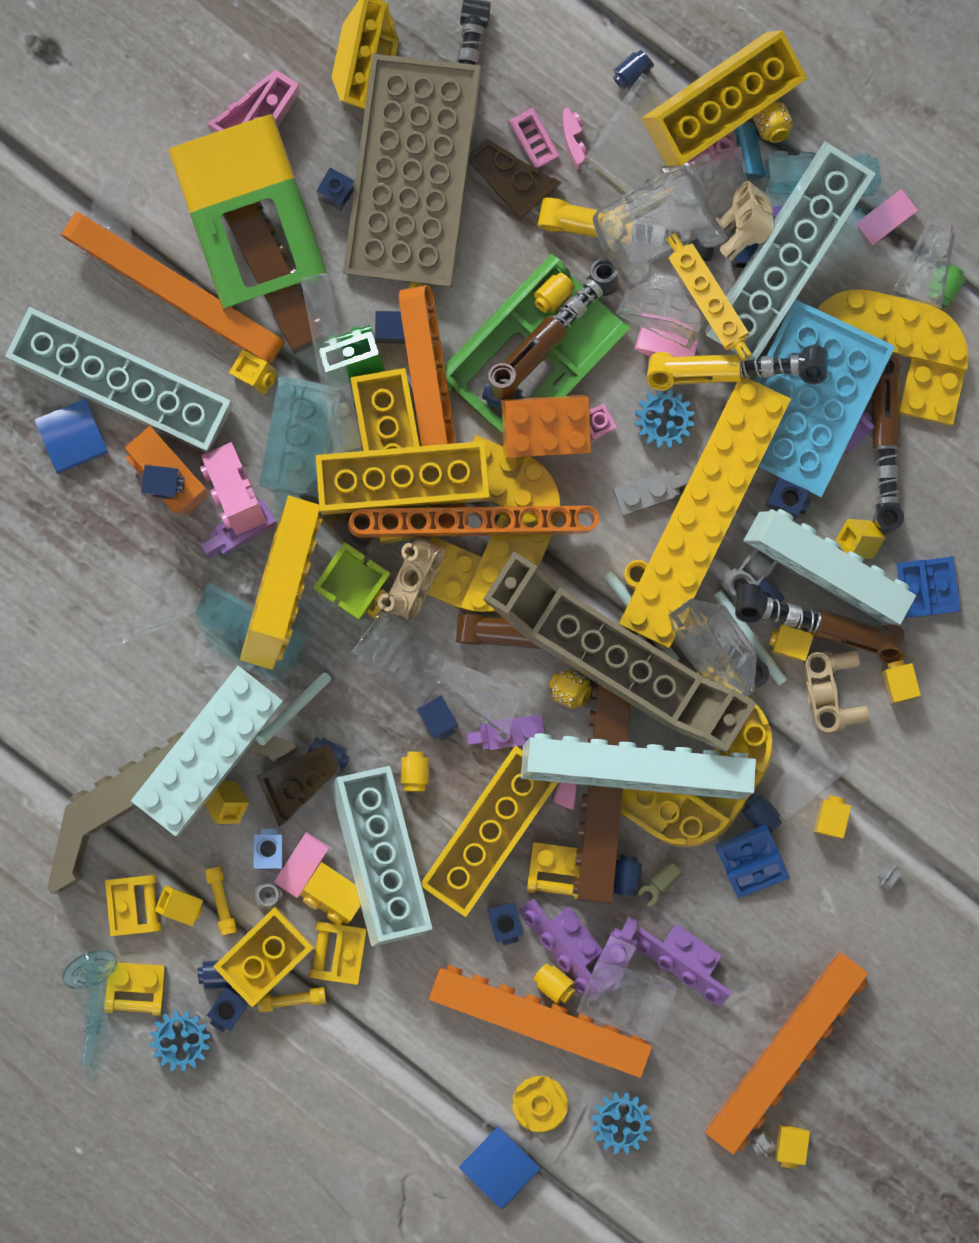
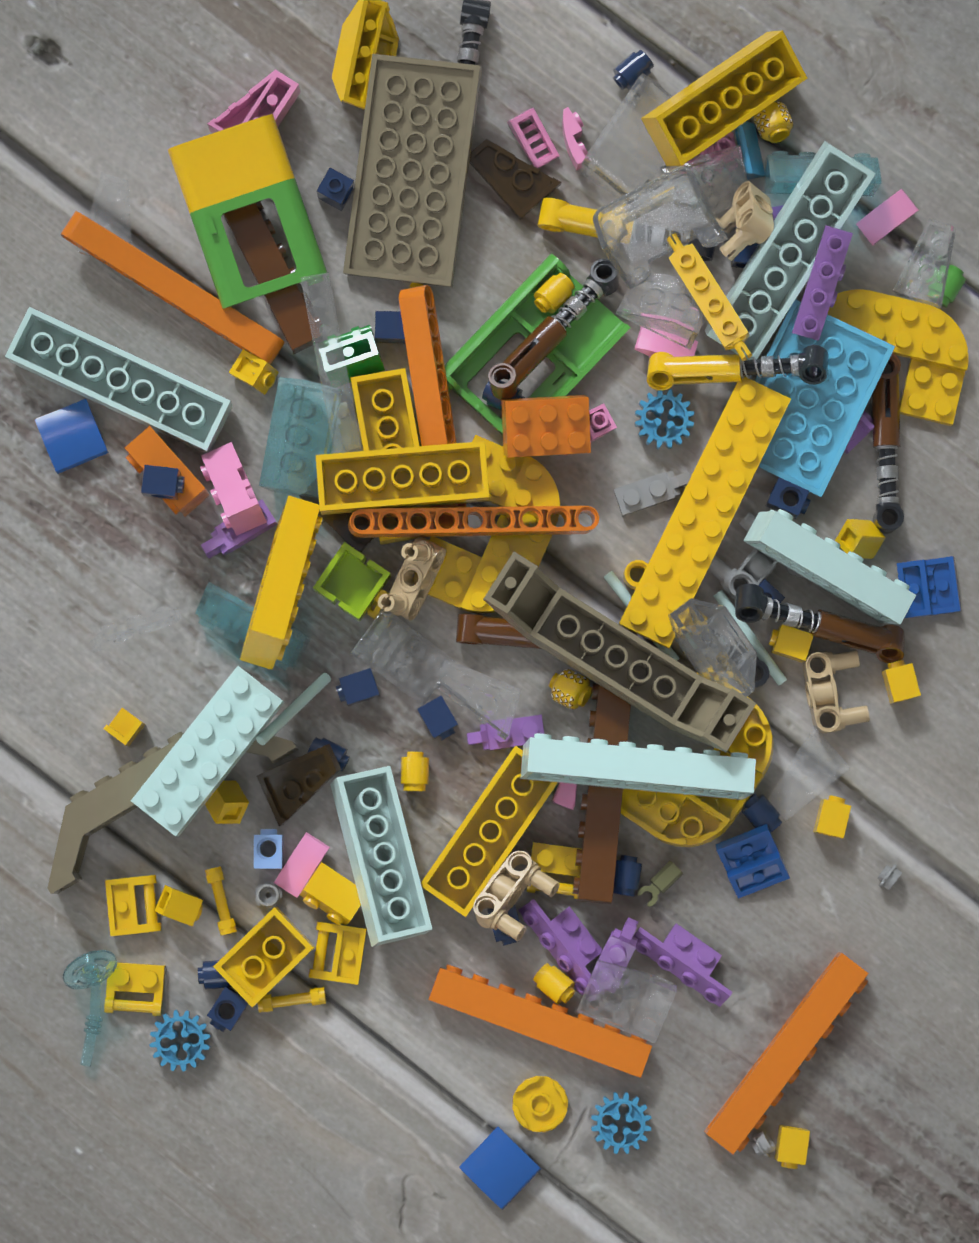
none -> yellow panel [103,707,146,747]
none -> dark blue brick [336,668,380,706]
none -> tan piece [473,851,560,941]
none -> medium lavender bracket [792,225,853,341]

